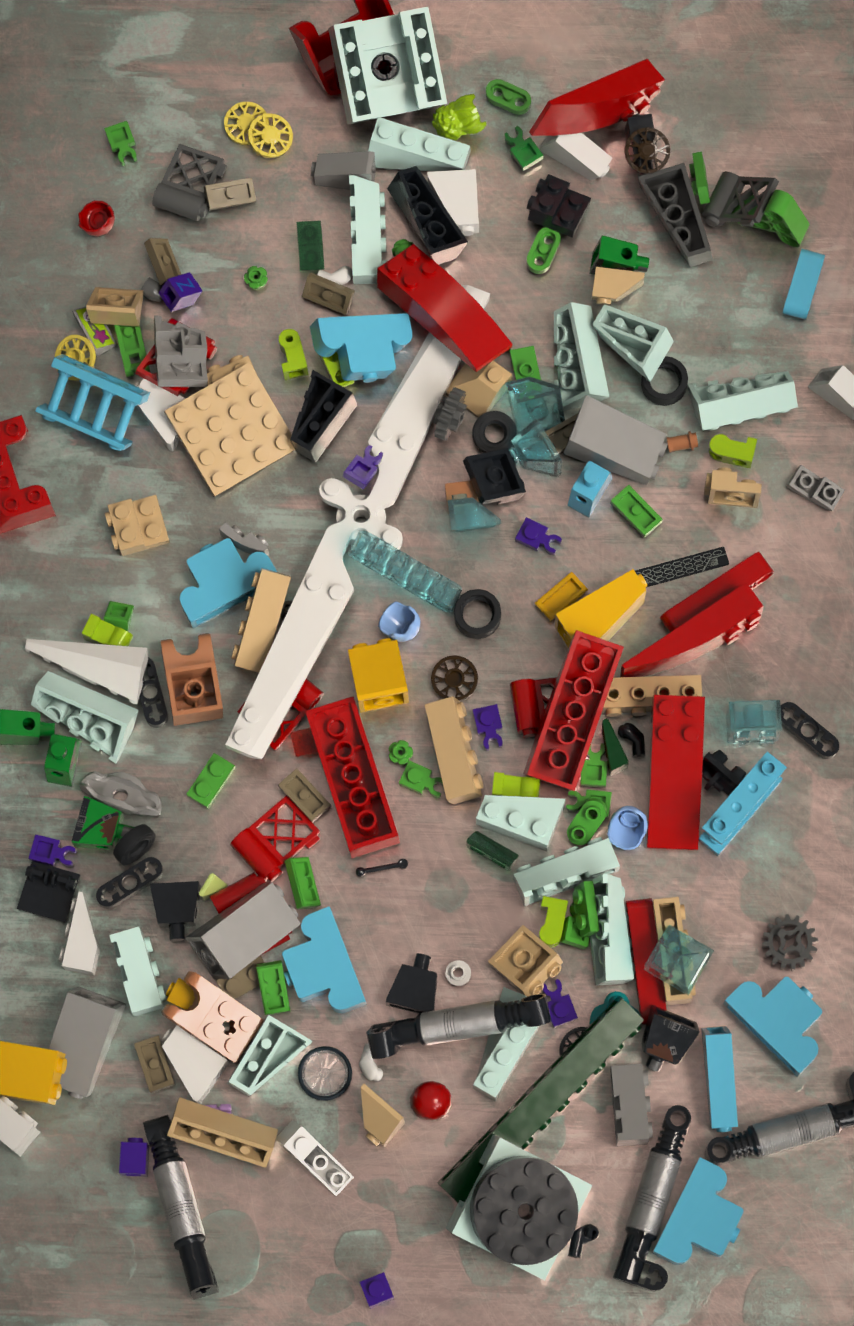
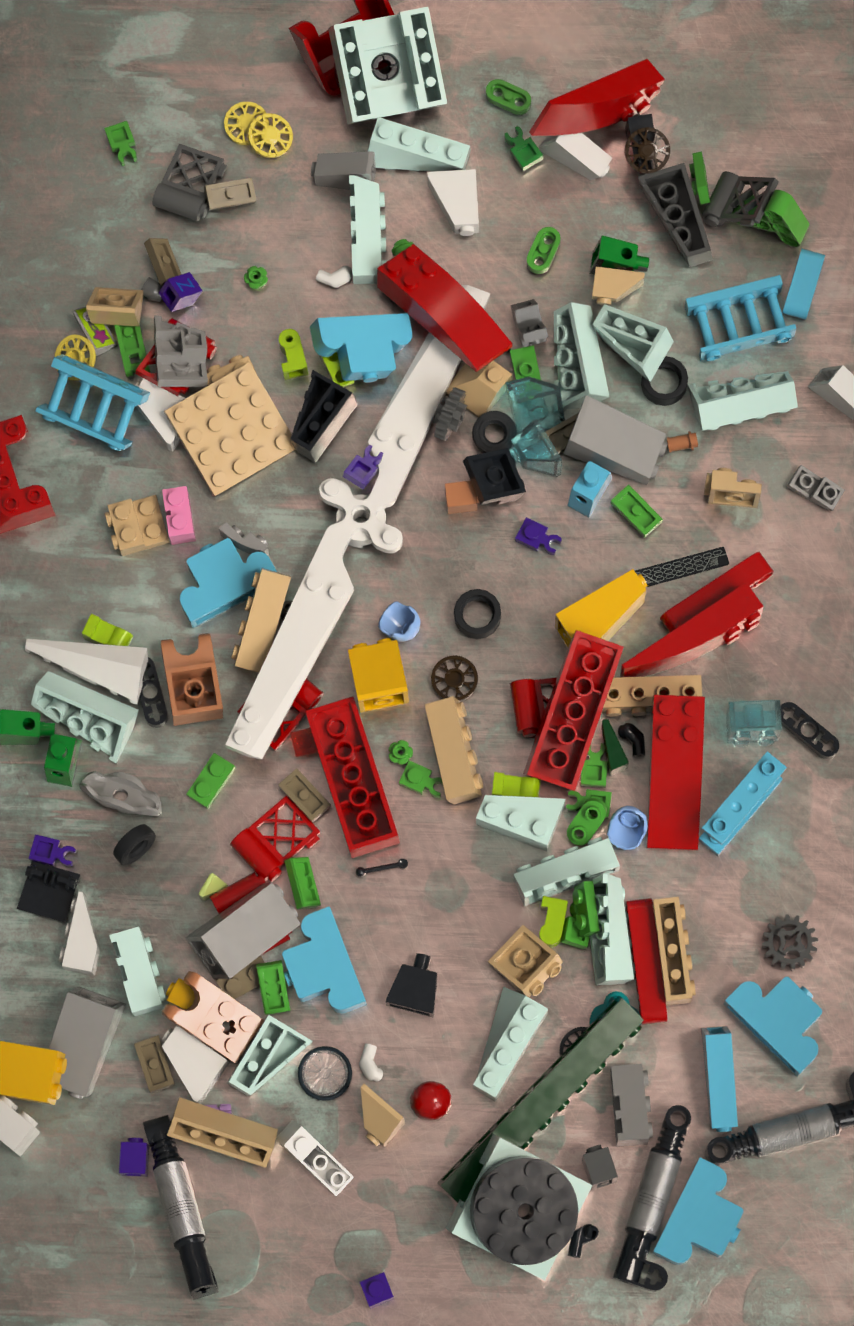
green torso [71,796,134,850] -> none
red hair [78,200,115,237] -> none
black beam [96,857,163,909] -> none
bright green slope [104,601,134,631] -> none
black torso [150,881,201,941] -> none
clear green slope [296,221,324,271] -> none
dark tan plate [302,273,355,315] -> none
clear light blue beam [348,530,462,612] -> none
piece [366,994,551,1059] -> none
black wedge [387,166,468,265] -> none
lime hair [432,94,487,141] -> none
white plate [445,960,471,986] -> none
clear light blue slope [447,494,501,532] -> none
clear green slope [466,831,519,871] -> none
dark purple plate [473,704,503,751] -> none
black plate [527,174,591,238] -> none
yellow tile [534,572,588,621] -> none
dark purple plate [543,979,578,1028] -> none
black torso [641,1005,700,1072] -> none
clear light blue slope [644,925,714,995] -> none
black hips [702,750,746,796] -> none
lime leg [709,434,757,469] -> none
none -> bright pink piece [162,486,196,545]
none -> dark grey brick [510,299,548,347]
none -> dark grey brick [582,1145,618,1190]
none -> medium azure fence [684,275,796,361]

